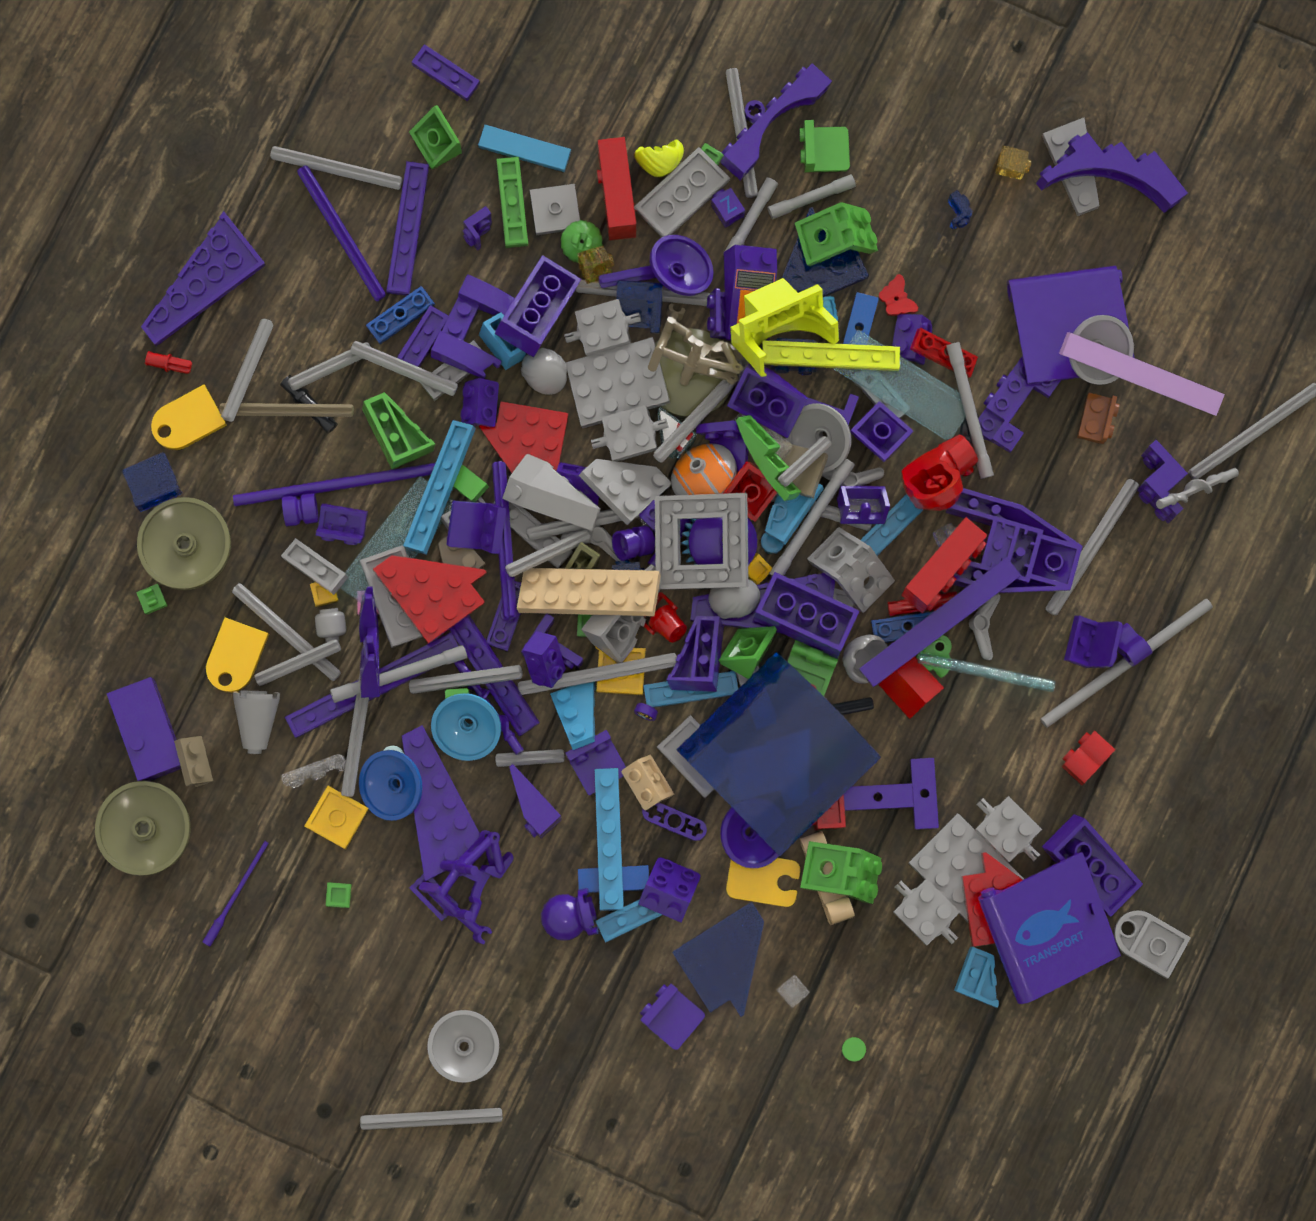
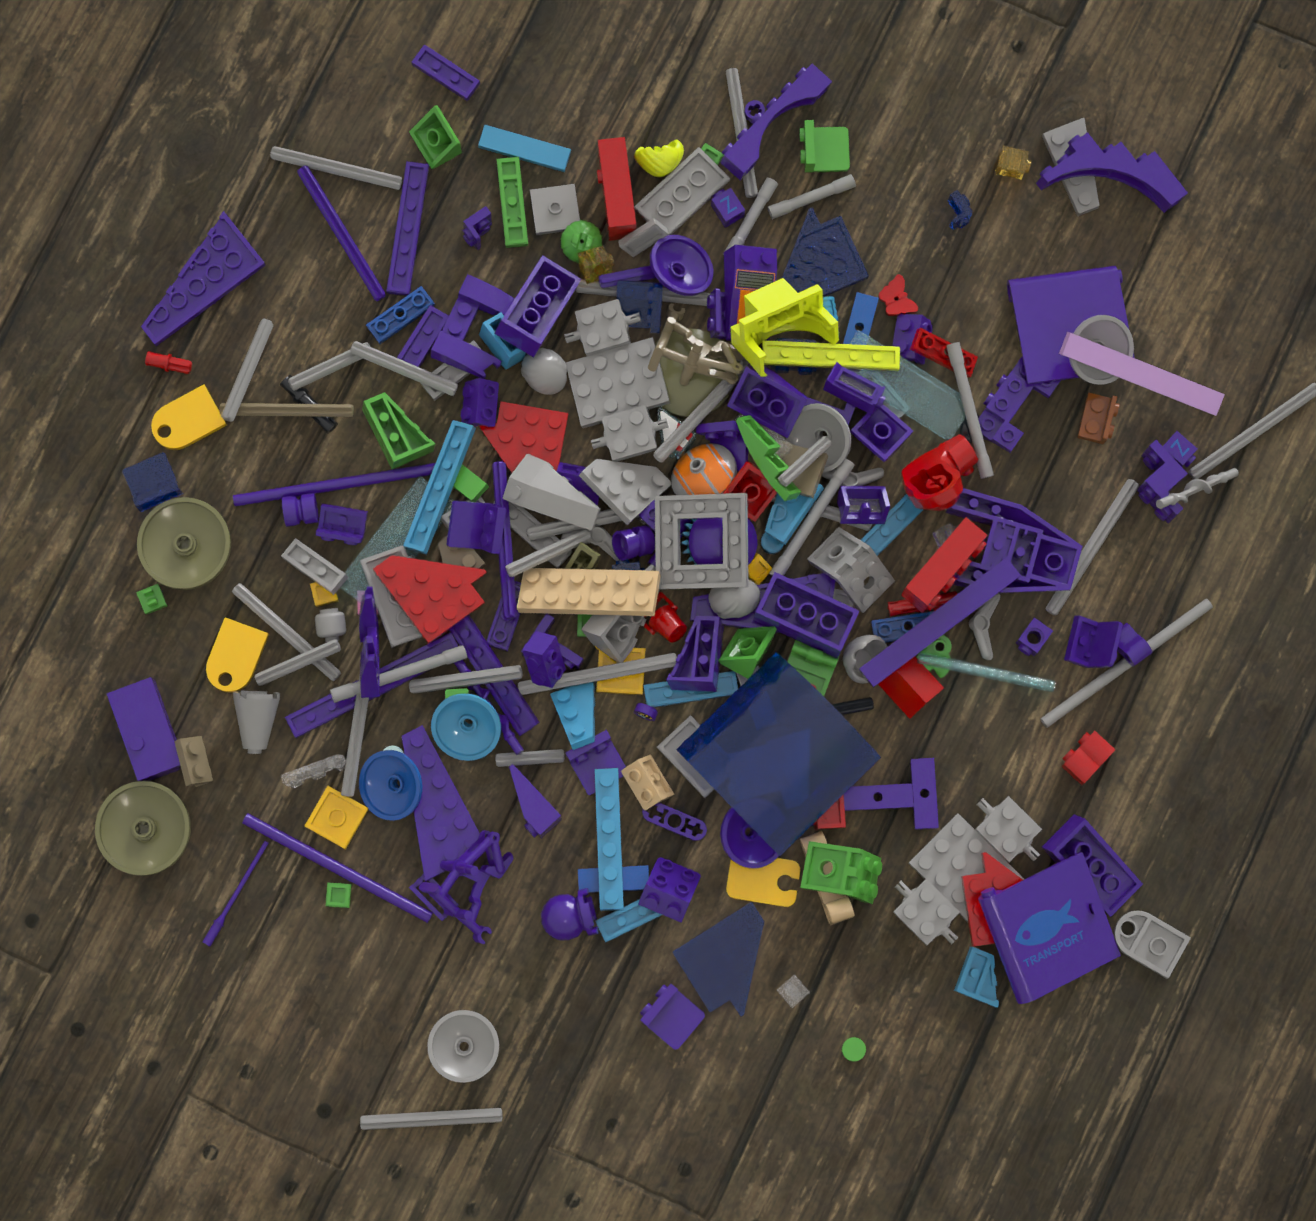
bright green bracket [795,202,878,266] -> none
none -> dark purple piece [242,813,433,923]
none -> light grey tile [618,218,669,257]
none -> dark purple window [823,362,886,415]
none -> dark purple brick [1016,617,1053,656]
none -> dark purple brick [1163,431,1198,467]

